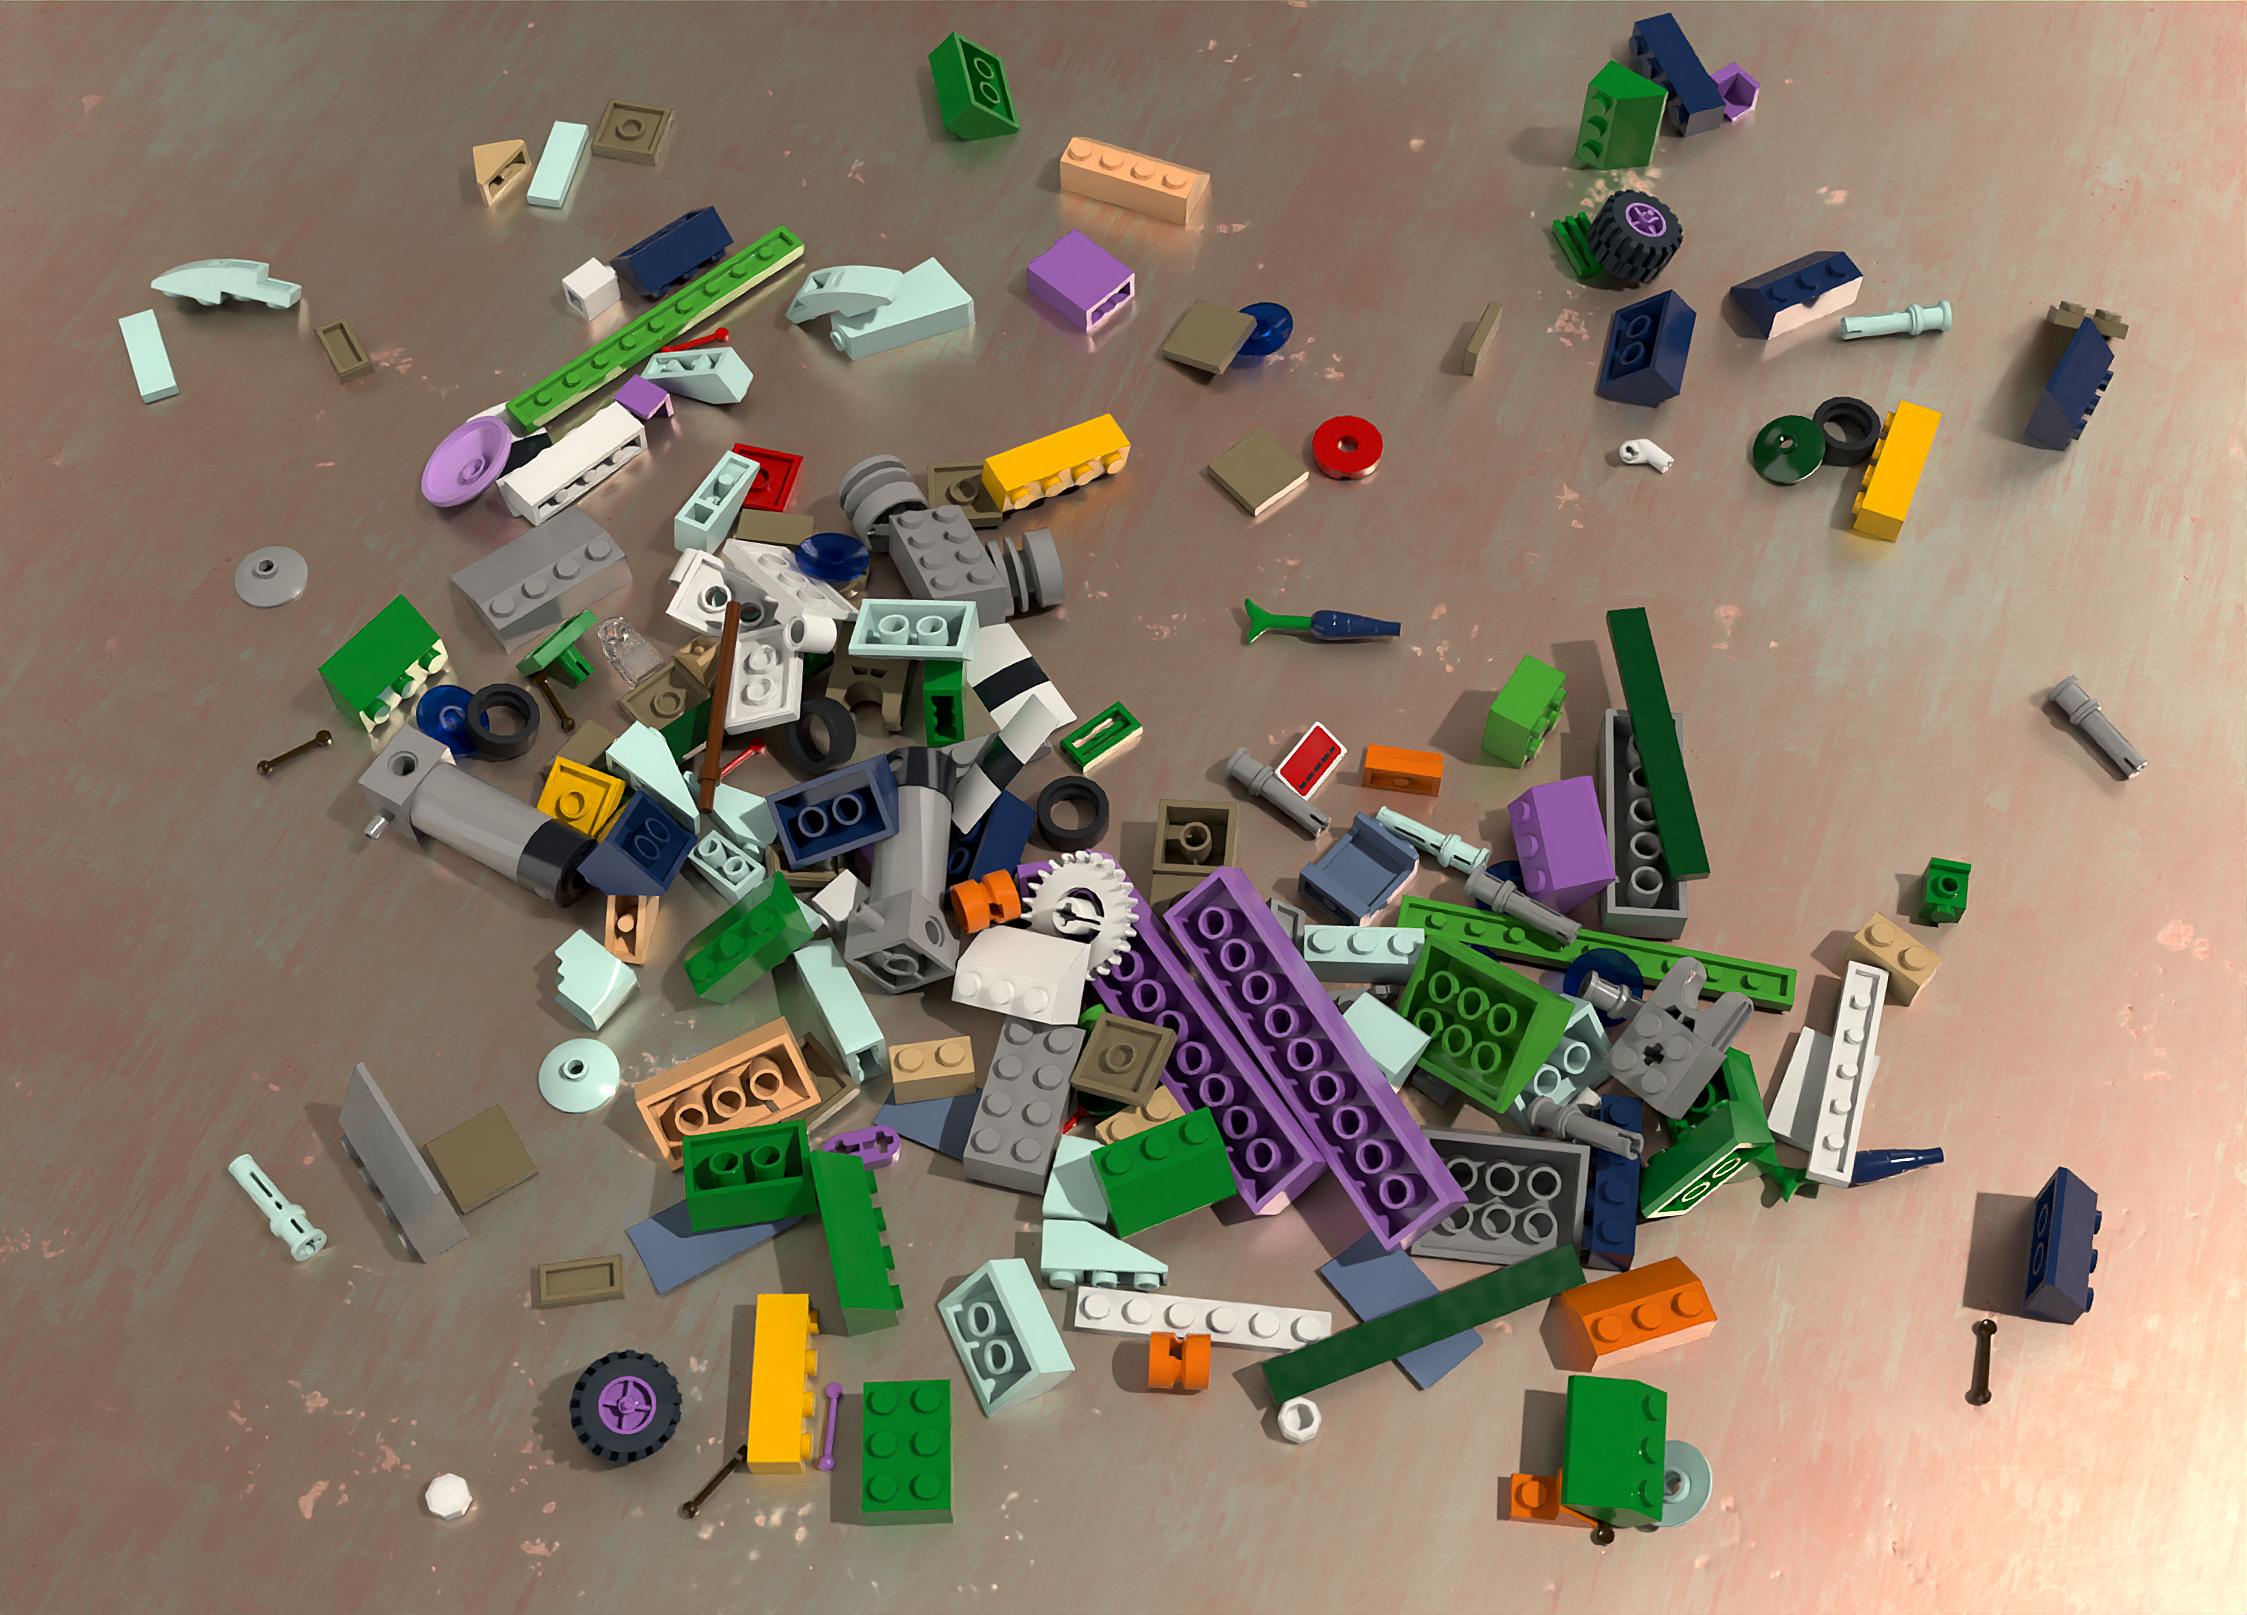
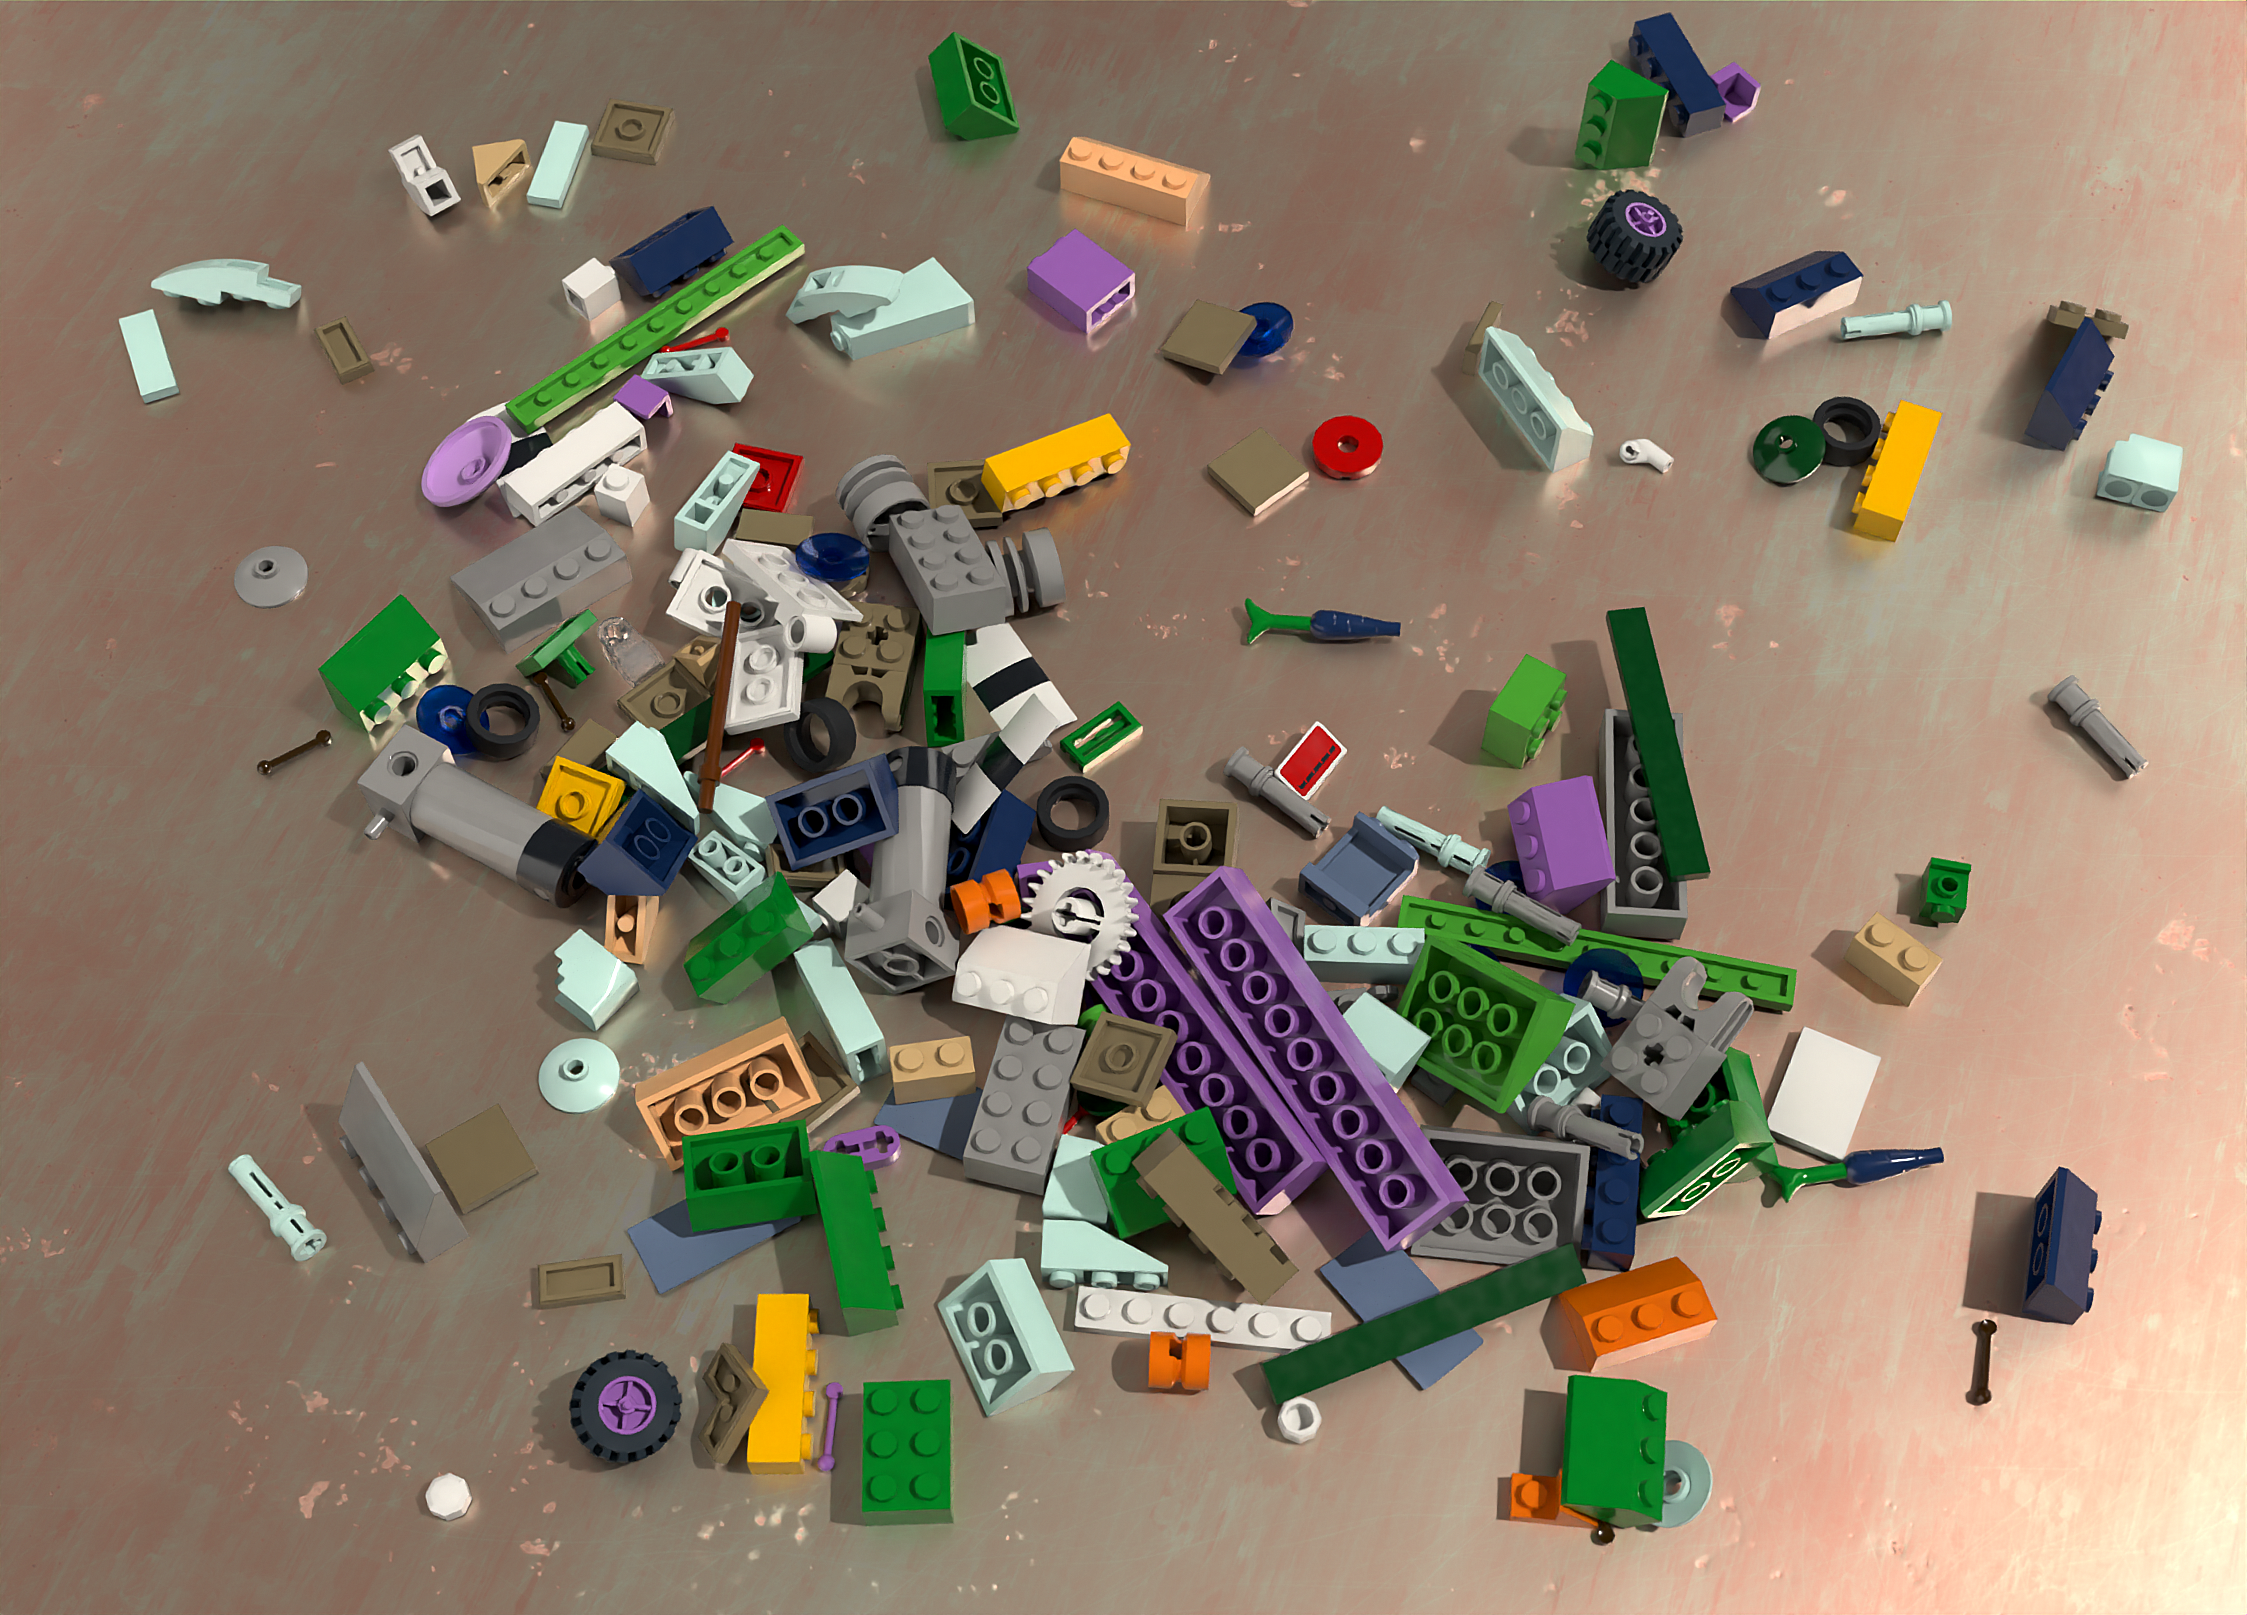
dark brown hinge [682,1445,748,1519] -> none
light aqua slope [848,599,981,662] -> none
orange panel [1362,744,1443,797] -> none
green tile [1552,212,1605,278] -> none
dark blue slope [1597,289,1696,405] -> none
white plate [1805,961,1889,1189] -> none
none -> white brick [388,134,461,216]
none -> white brick [594,463,650,527]
none -> dark tan tile [698,1342,769,1465]
none -> dark tan wedge [1132,1128,1299,1305]
none -> light aqua slope [1478,326,1594,473]
none -> light aqua piece [2096,433,2183,512]

